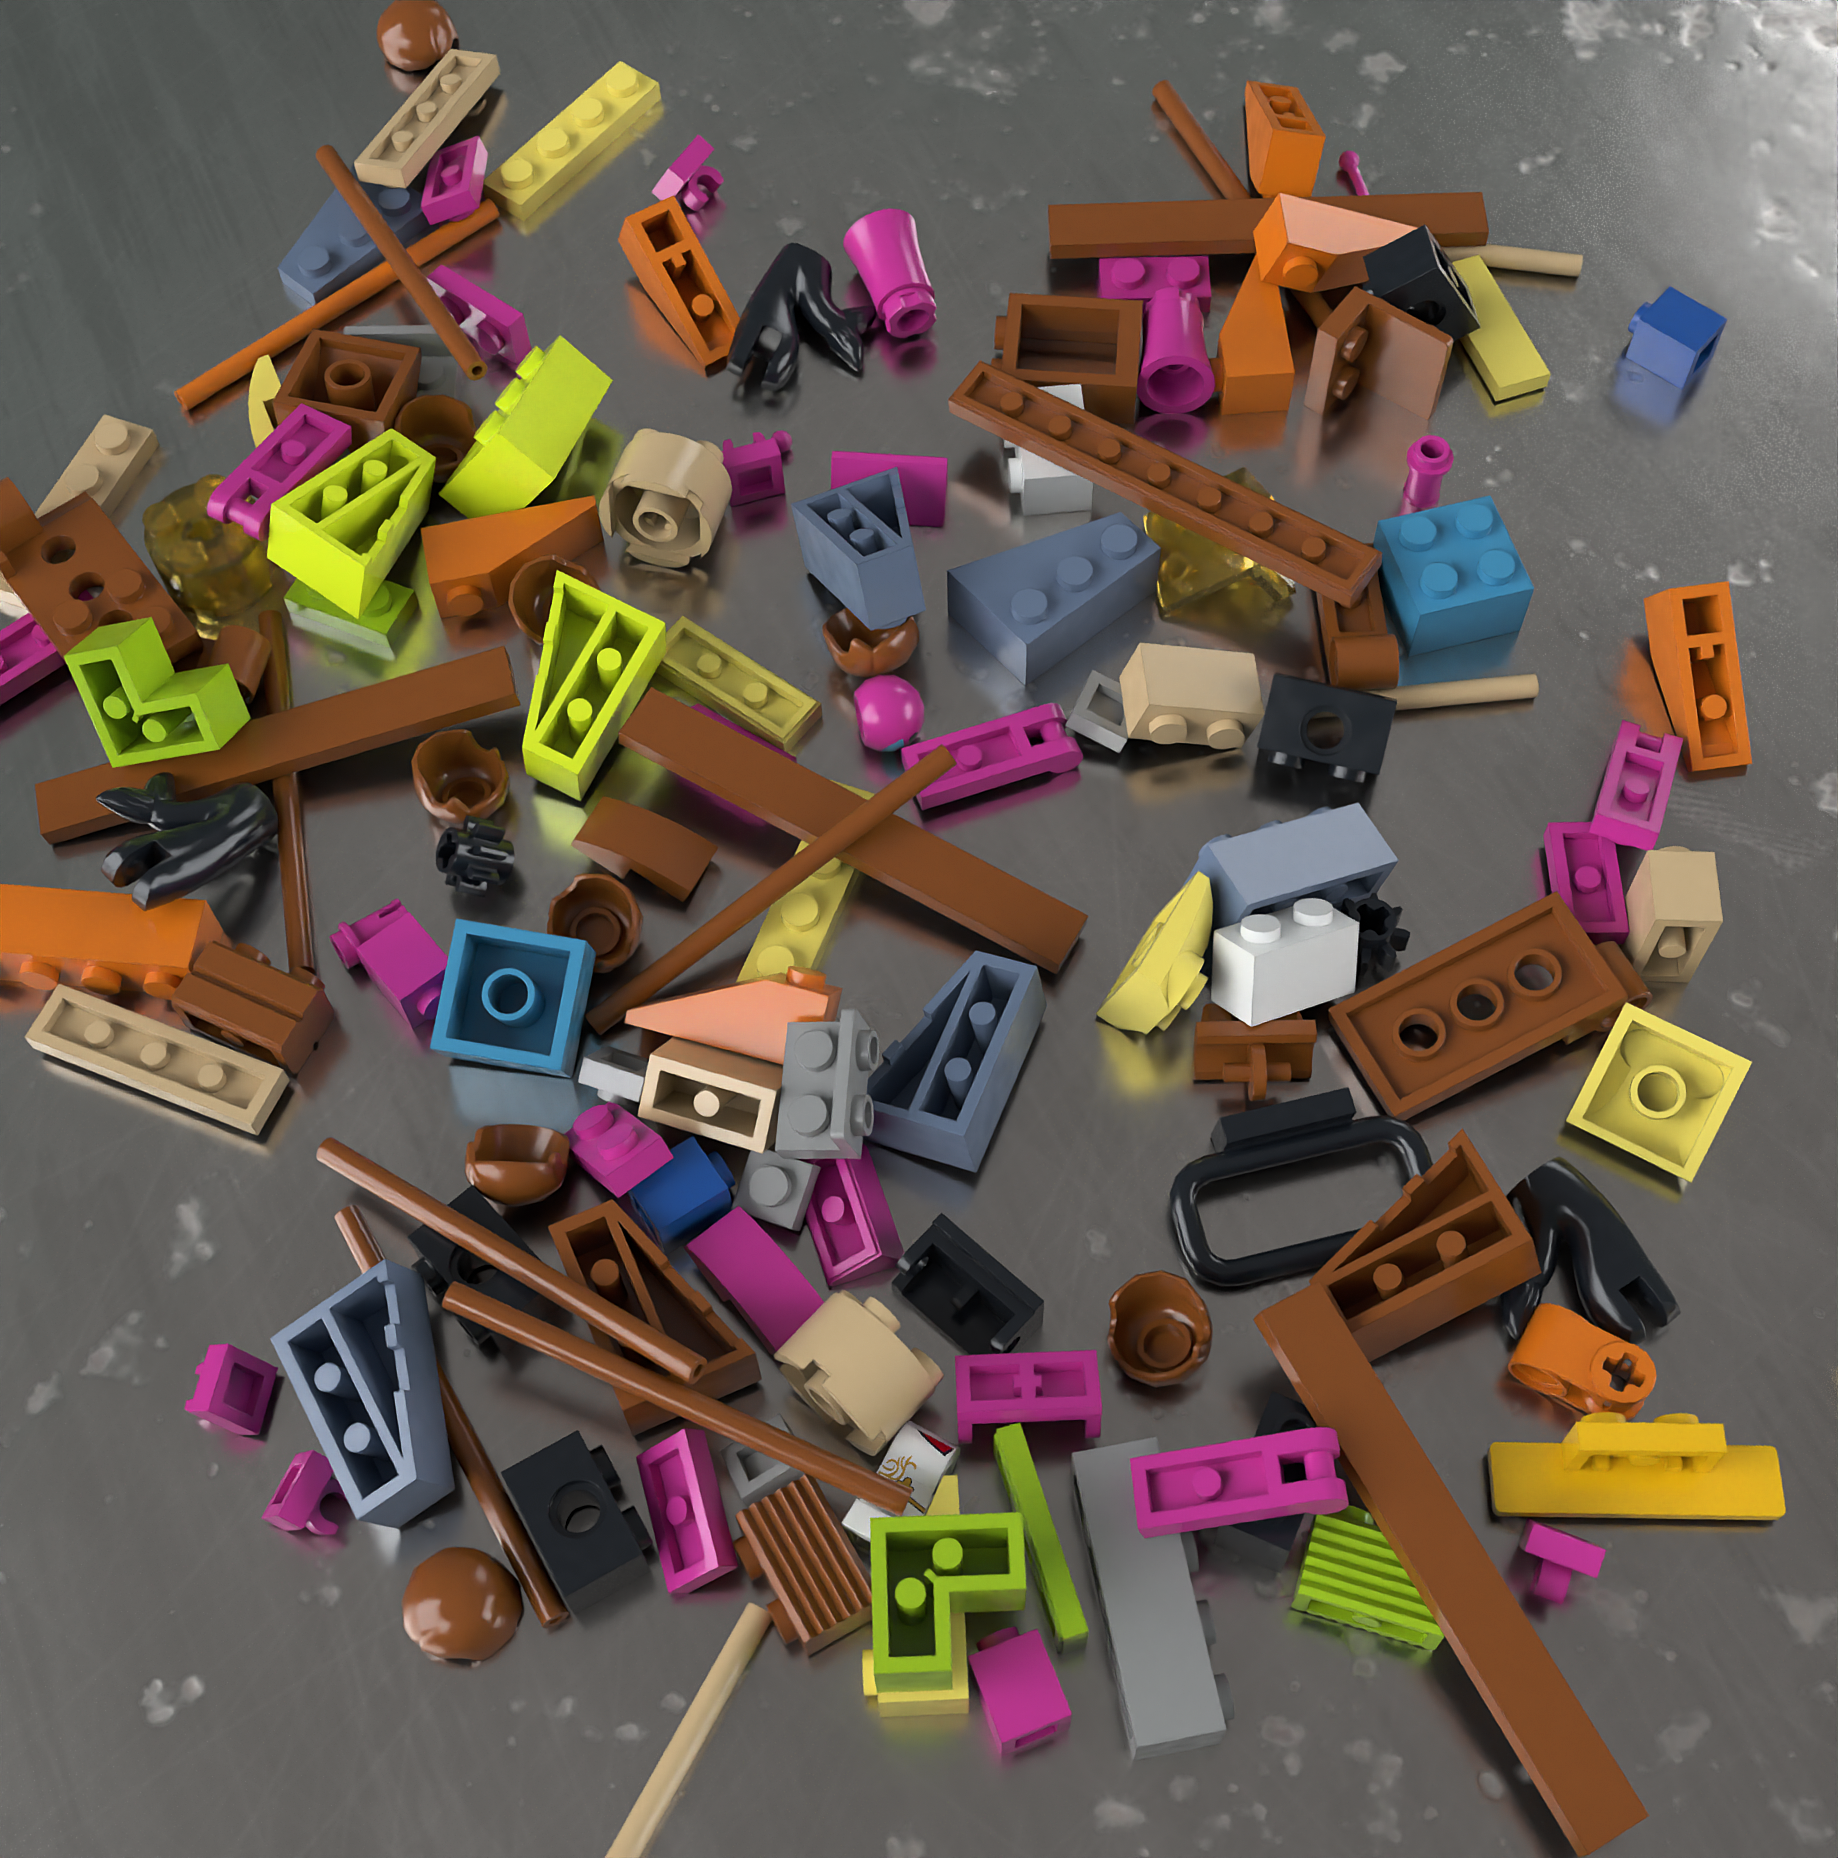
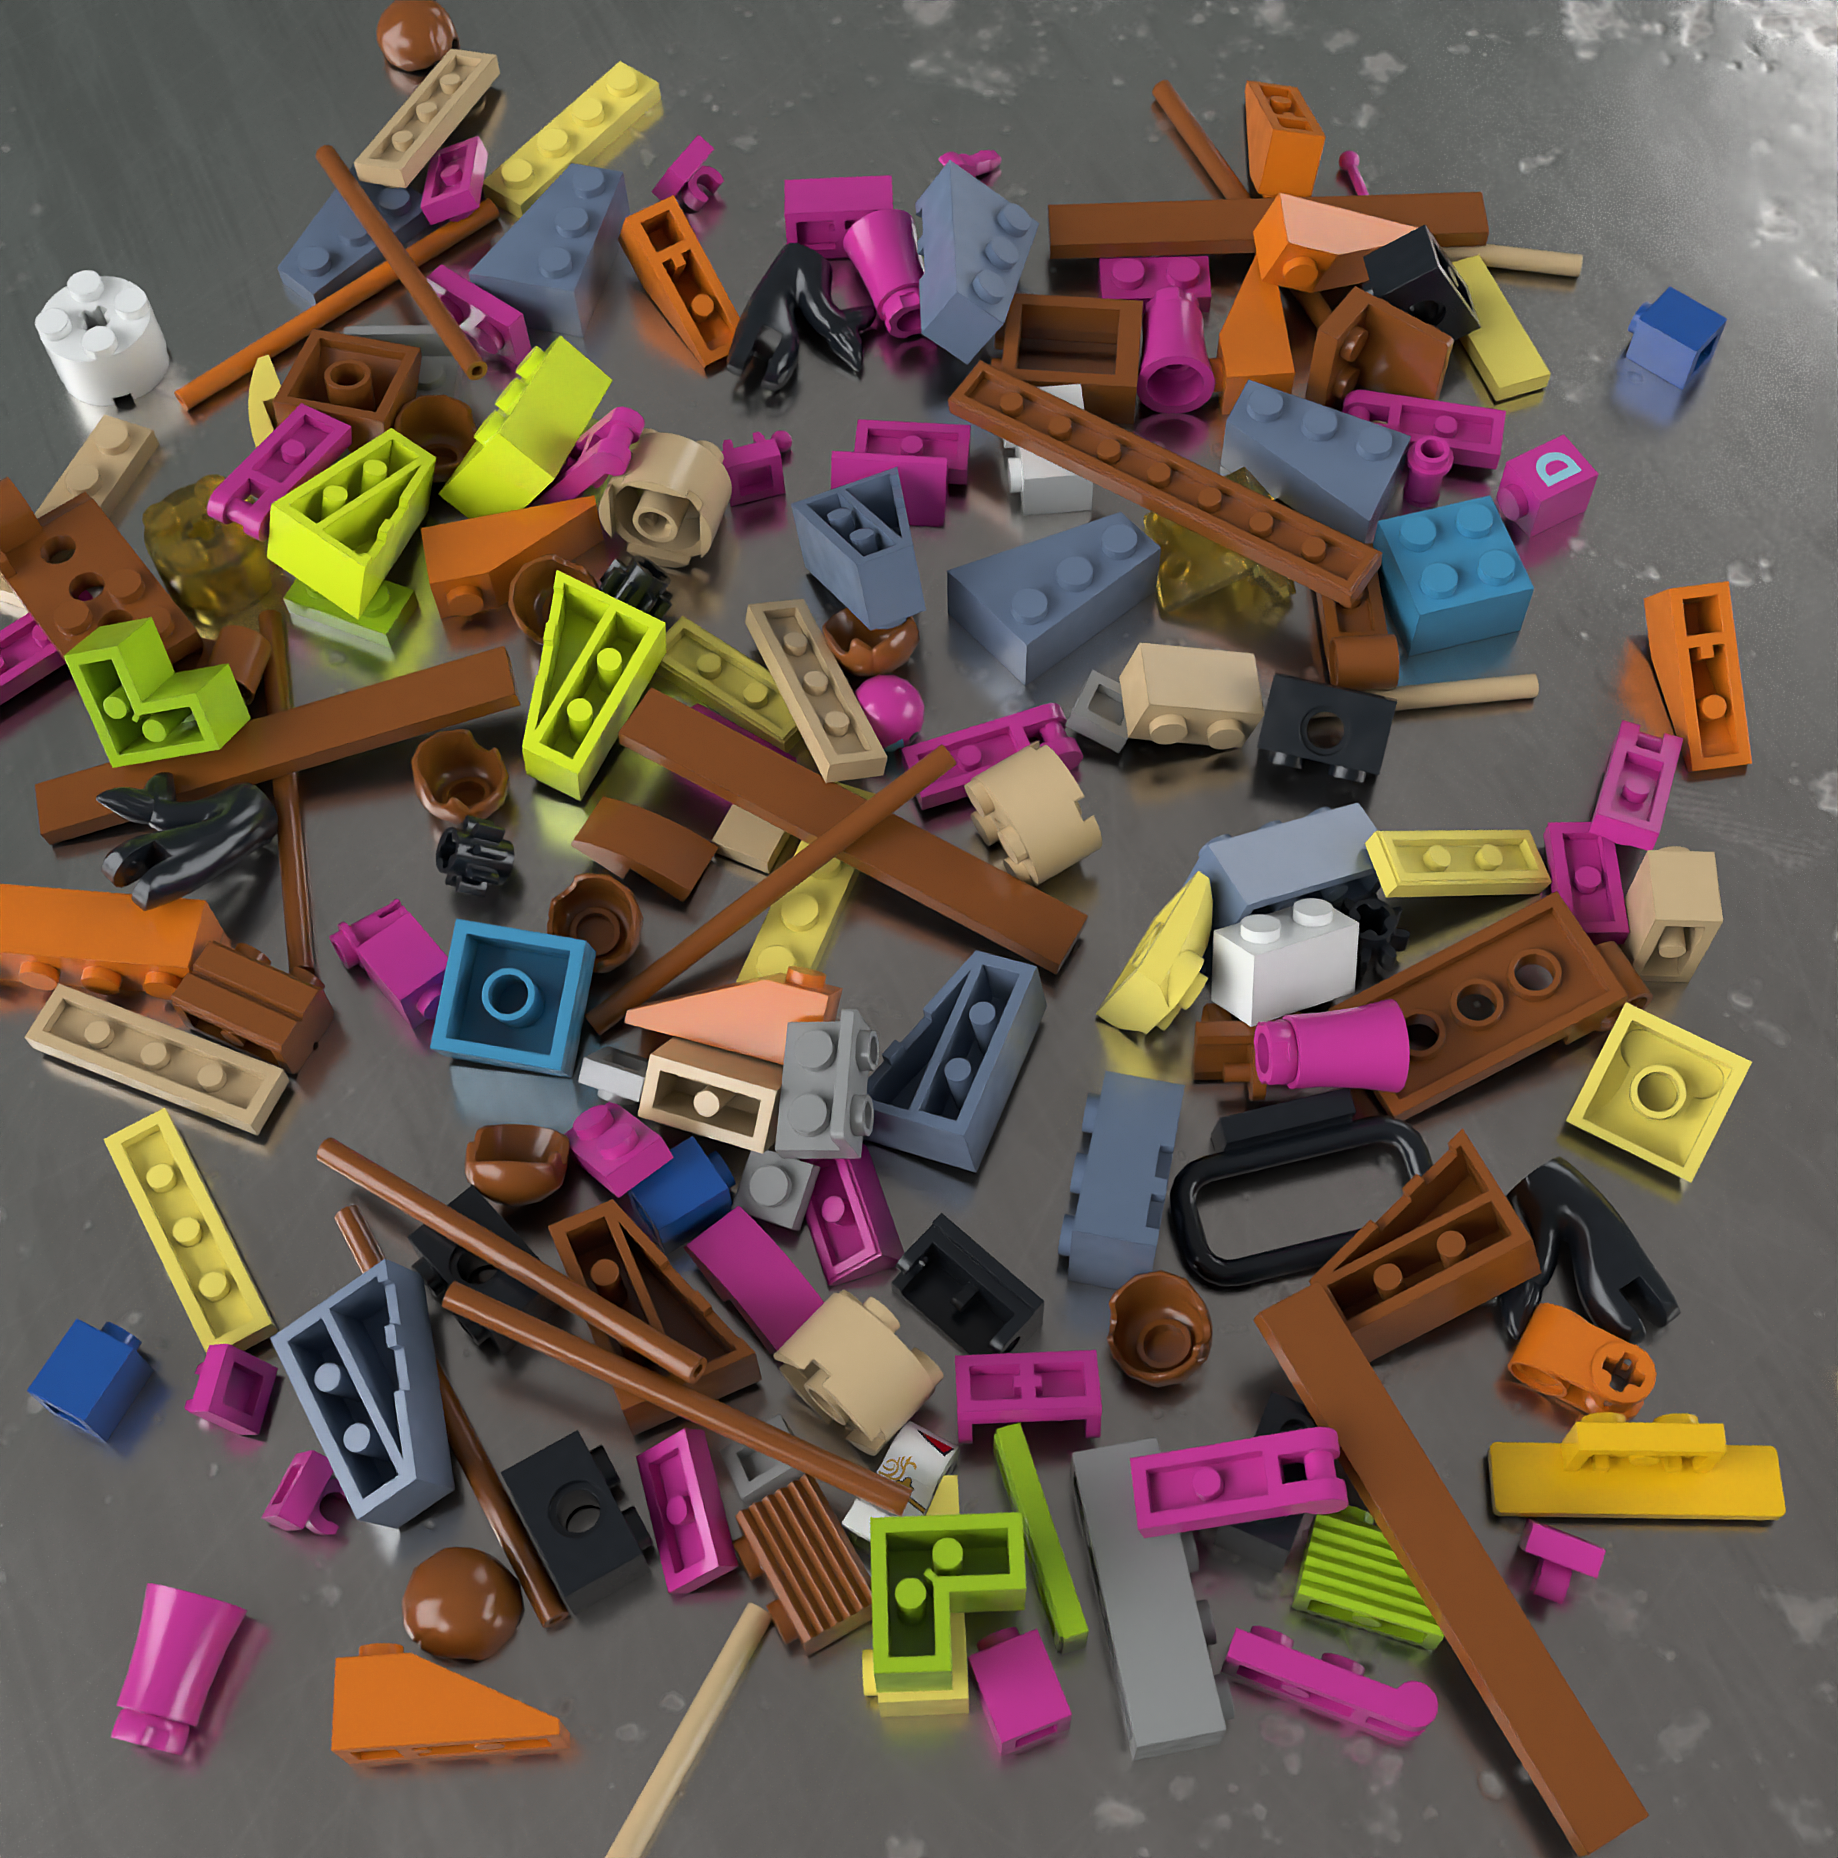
none -> blue brick [27,1319,154,1442]
none -> white brick [35,270,169,406]
none -> light yellow plate [103,1108,278,1353]
none -> dark pink plant [111,1583,247,1756]
none -> orange slope [331,1643,570,1764]
none -> sand blue wedge [468,163,630,337]
none -> dark pink plate [527,407,645,508]
none -> black gear [599,555,673,620]
none -> tan tile [711,804,791,874]
none -> tan plate [745,599,888,783]
none -> dark pink hinge [784,175,893,259]
none -> dark pink plate [854,419,971,485]
none -> sand blue wedge [915,160,1039,365]
none -> dark pink piece [938,150,1001,177]
none -> tan brick [964,741,1102,887]
none -> sand blue wedge [1058,1071,1185,1290]
none -> sand blue wedge [1220,379,1411,543]
none -> dark pink plate [1220,1626,1438,1742]
none -> dark pink plant [1254,999,1410,1093]
none -> dark pink plate [1342,390,1506,470]
none -> light yellow tile [1364,830,1552,898]
none -> dark pink brick [1496,434,1599,538]

